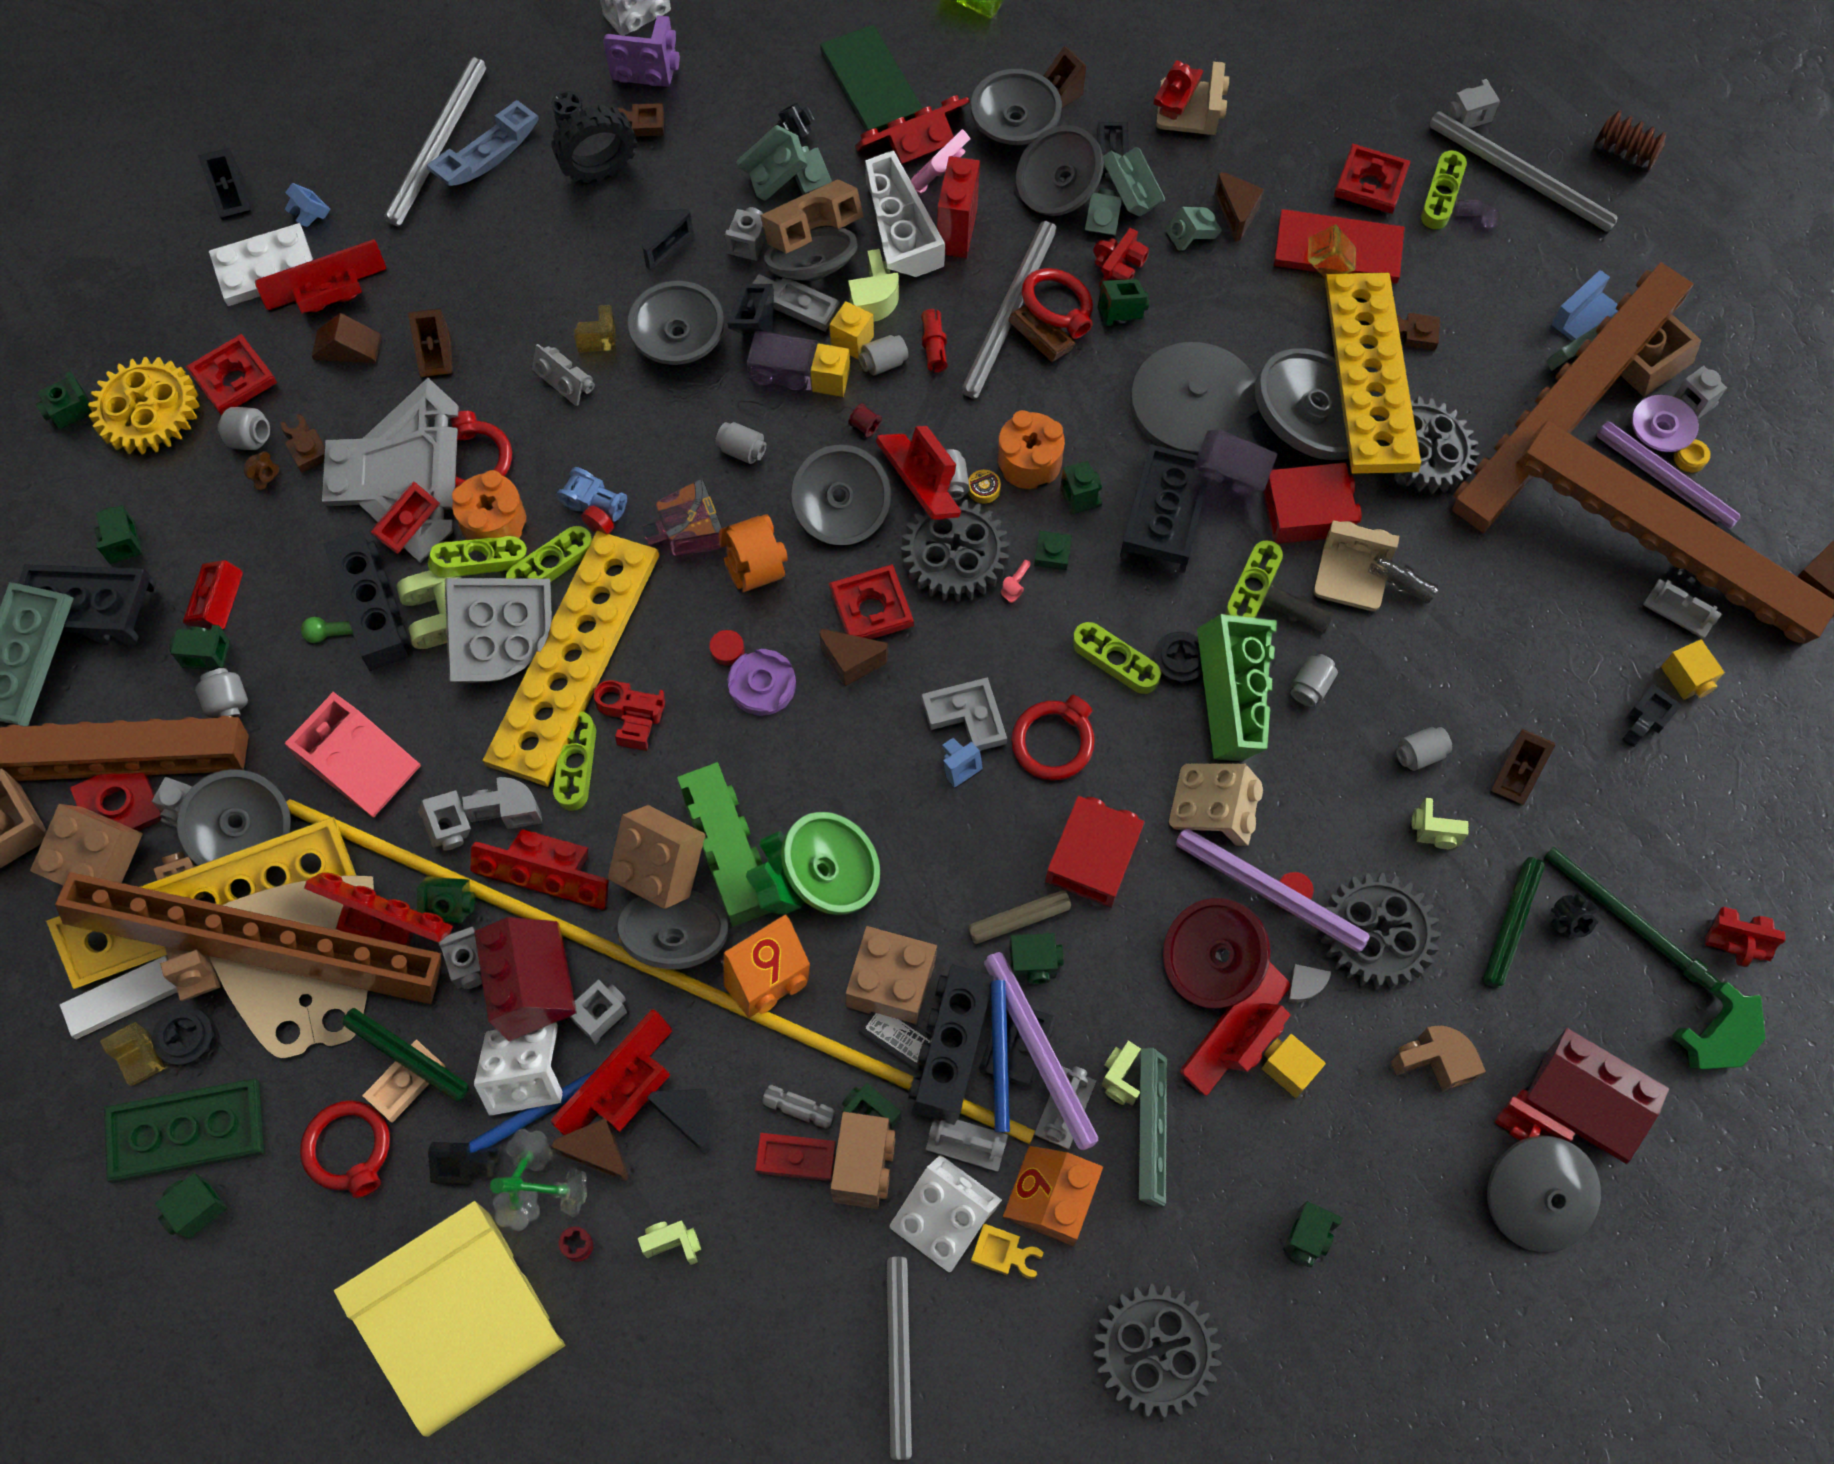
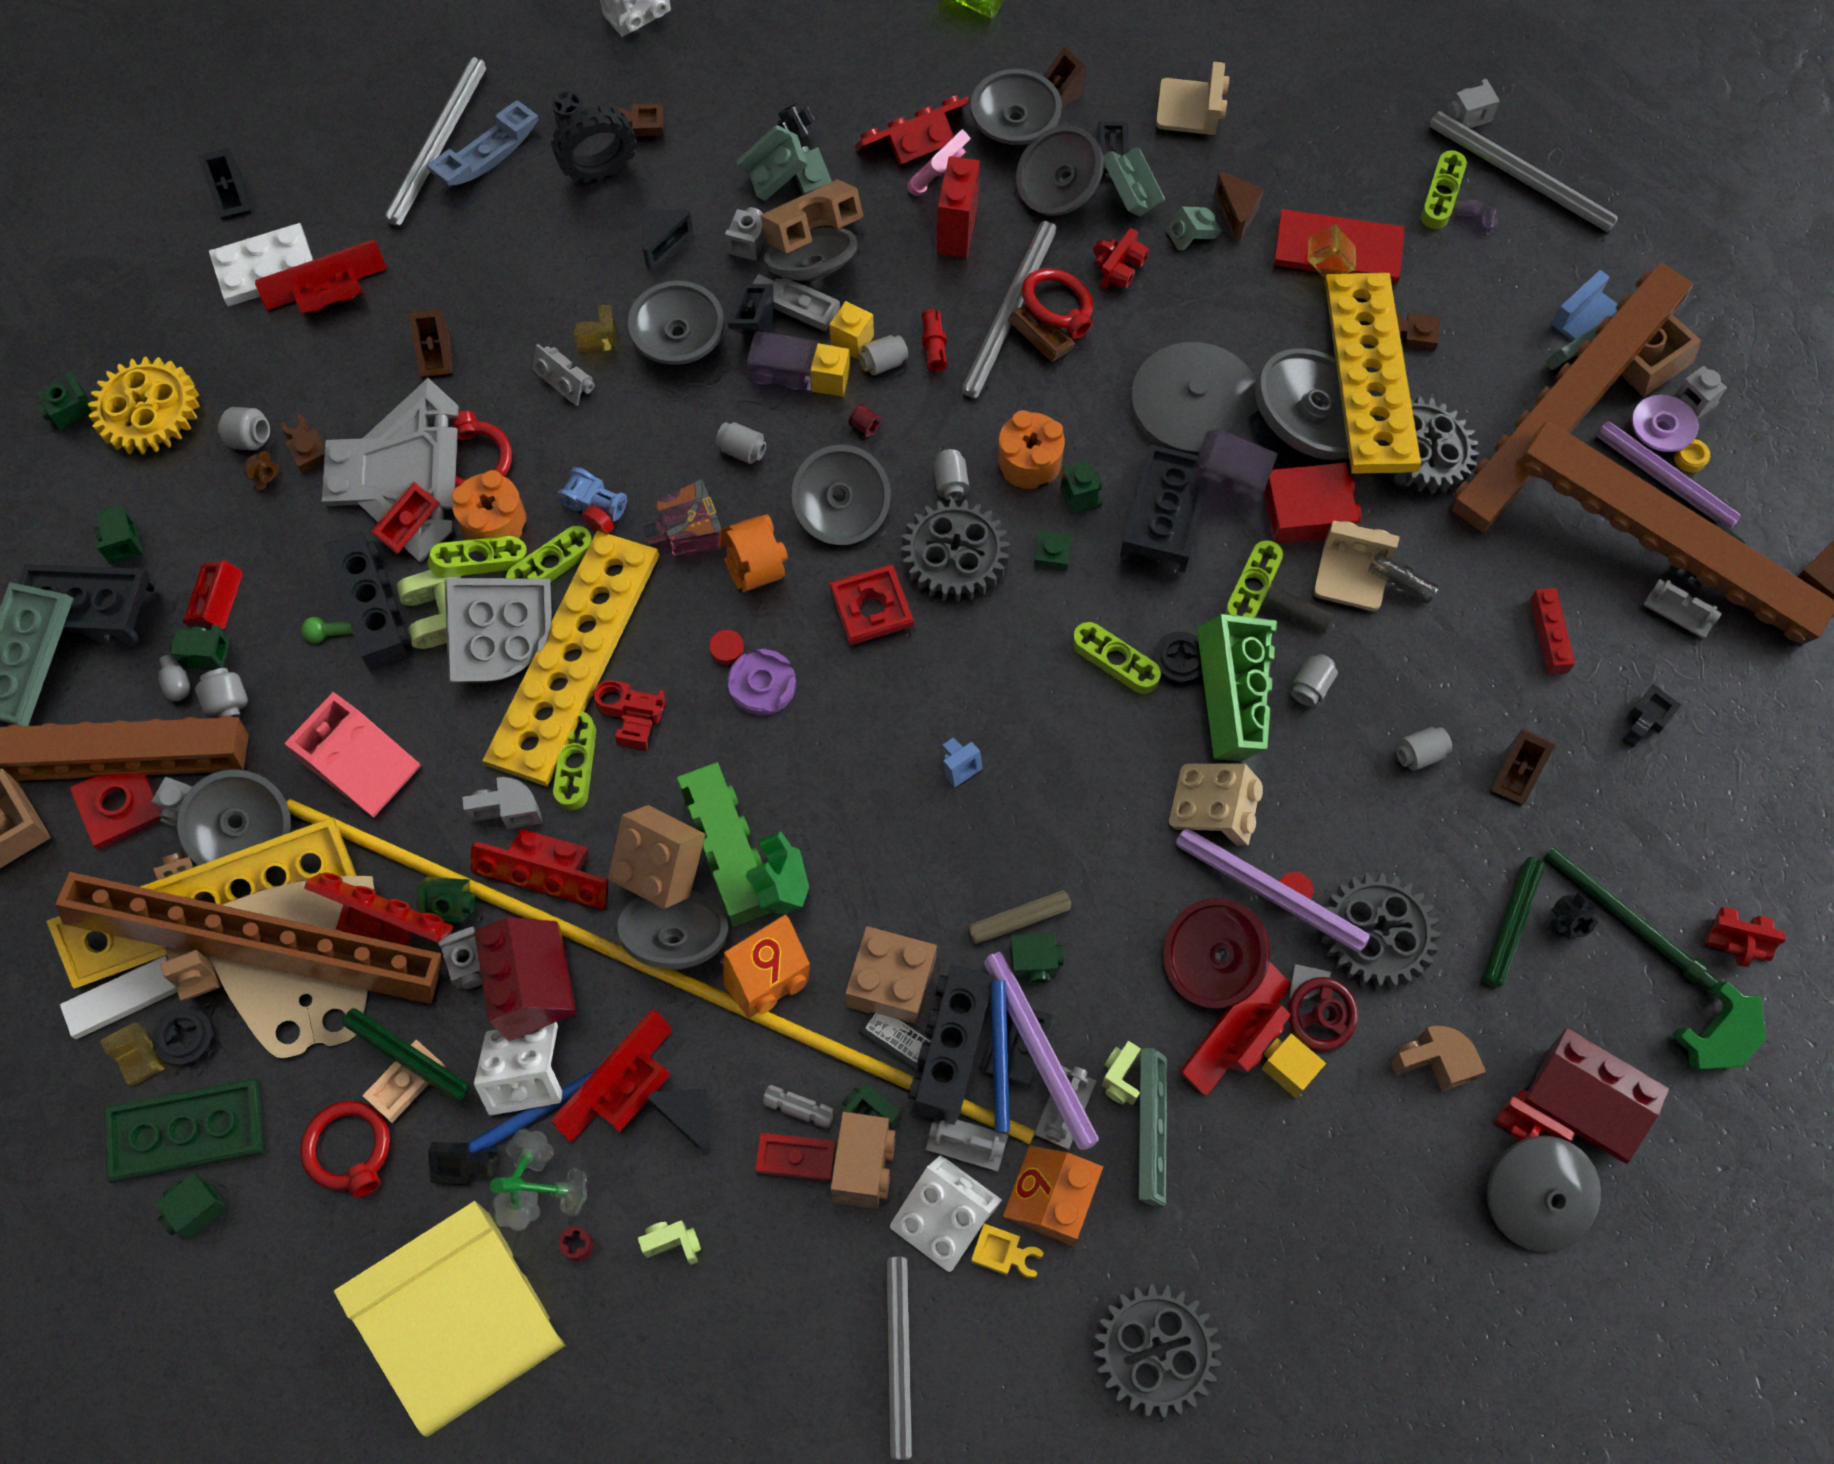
medium nougat brick [30,804,143,885] -> none
red piece [185,334,277,416] -> none
medium blue tile [285,183,331,227] -> none
reddish brown slope [312,313,382,363] -> none
light grey brick [418,790,471,850] -> none
reddish brown slope [551,1118,629,1182] -> none
light grey brick [569,979,627,1045] -> none
medium lavender bracket [603,15,680,87] -> none
bright green dish [781,812,880,915] -> none
reddish brown slope [819,629,888,686] -> none
dark green tile [820,24,923,132] -> none
yellowish green brick [848,249,899,322] -> none
white wedge [865,150,945,277] -> none
red bracket [876,426,961,520] -> none
light grey plate [921,677,1007,751] -> none
tile [968,469,1001,504] -> none
coral hand [1001,560,1031,603] -> none
red piece [1011,695,1095,780] -> none
red brick [1045,796,1145,908] -> none
sand green bracket [1085,189,1122,236] -> none
dark green brick [1097,279,1149,326] -> none
red hips [1153,60,1204,120] -> none
dark green brick [1284,1201,1343,1267] -> none
red piece [1334,143,1411,214] -> none
yellowish green bracket [1412,798,1468,849] -> none
copper piece [1594,110,1666,171] -> none
yellow brick [1661,639,1725,700] -> none
none -> light grey cylinder [158,655,190,701]
none -> dark red piece [1288,977,1359,1051]
none -> red piece [1530,588,1575,674]

